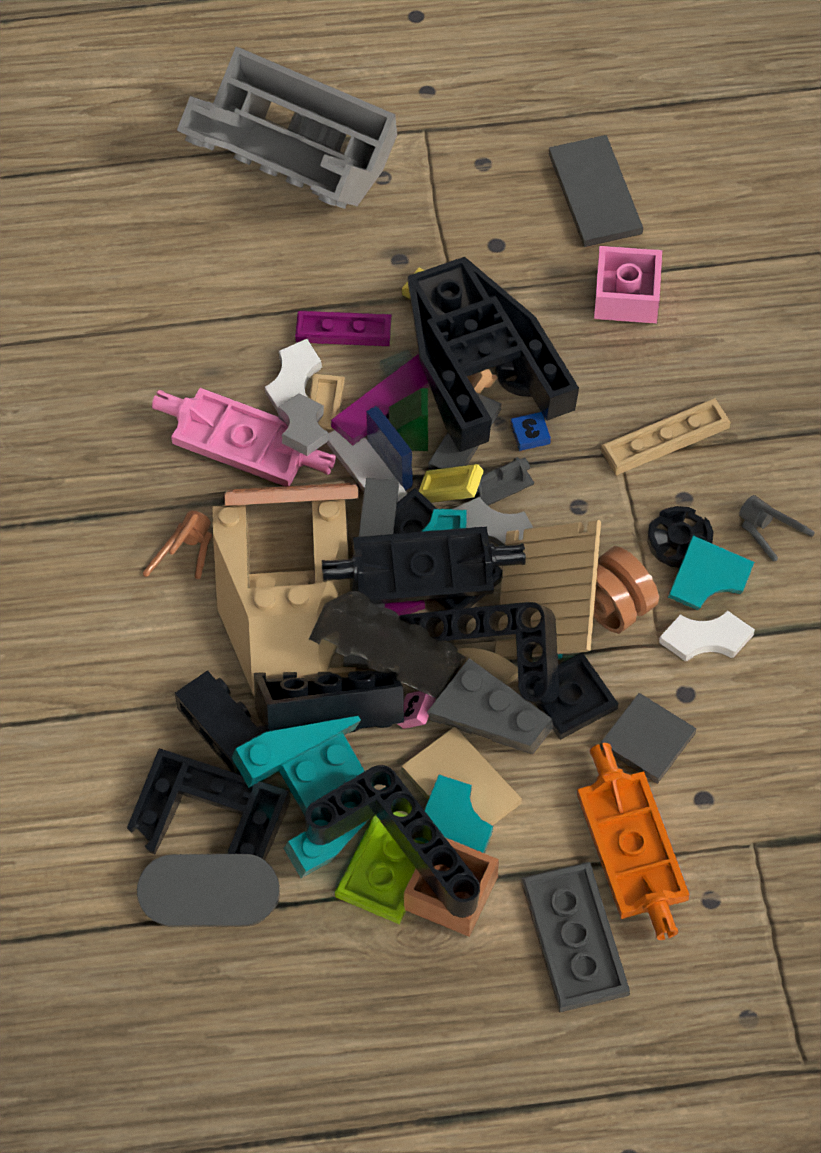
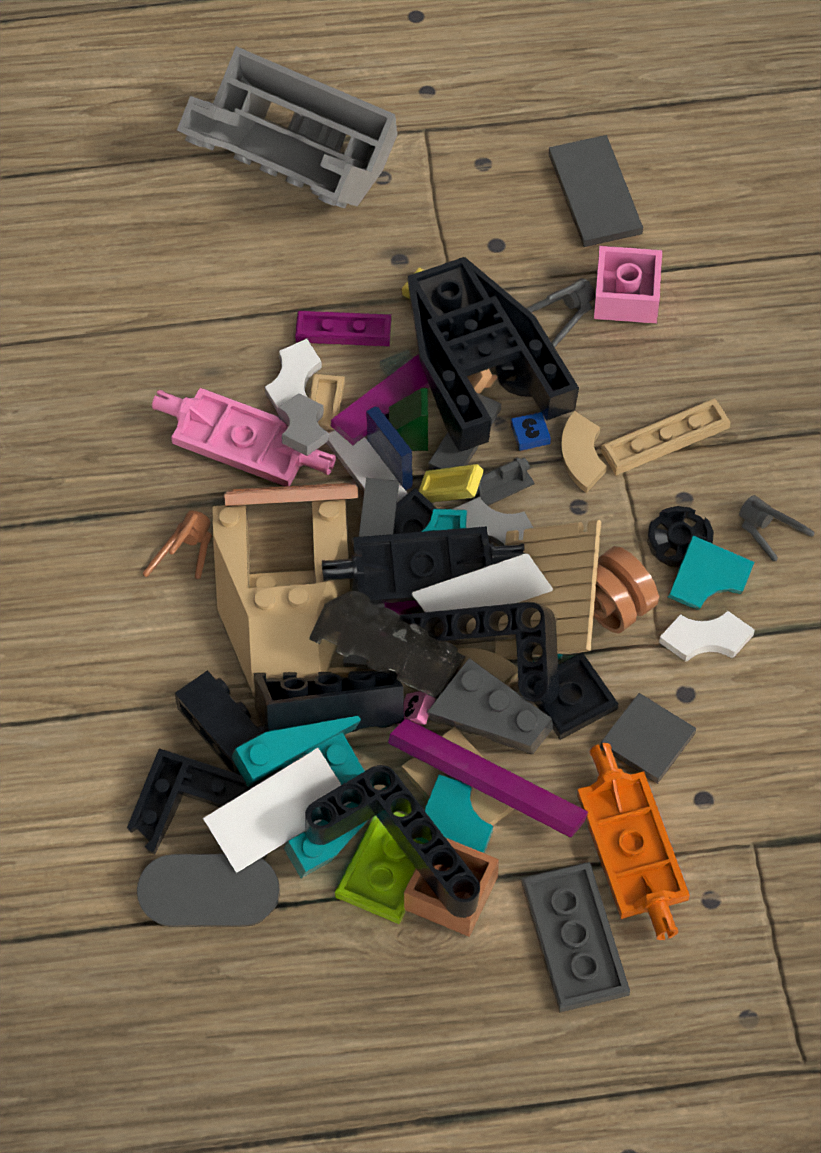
none -> white sticker [203,748,351,873]
none -> magenta tile [388,718,588,838]
none -> white sticker [412,554,553,629]
none -> dark grey plant [526,278,595,347]
none -> tan tile [561,411,607,493]

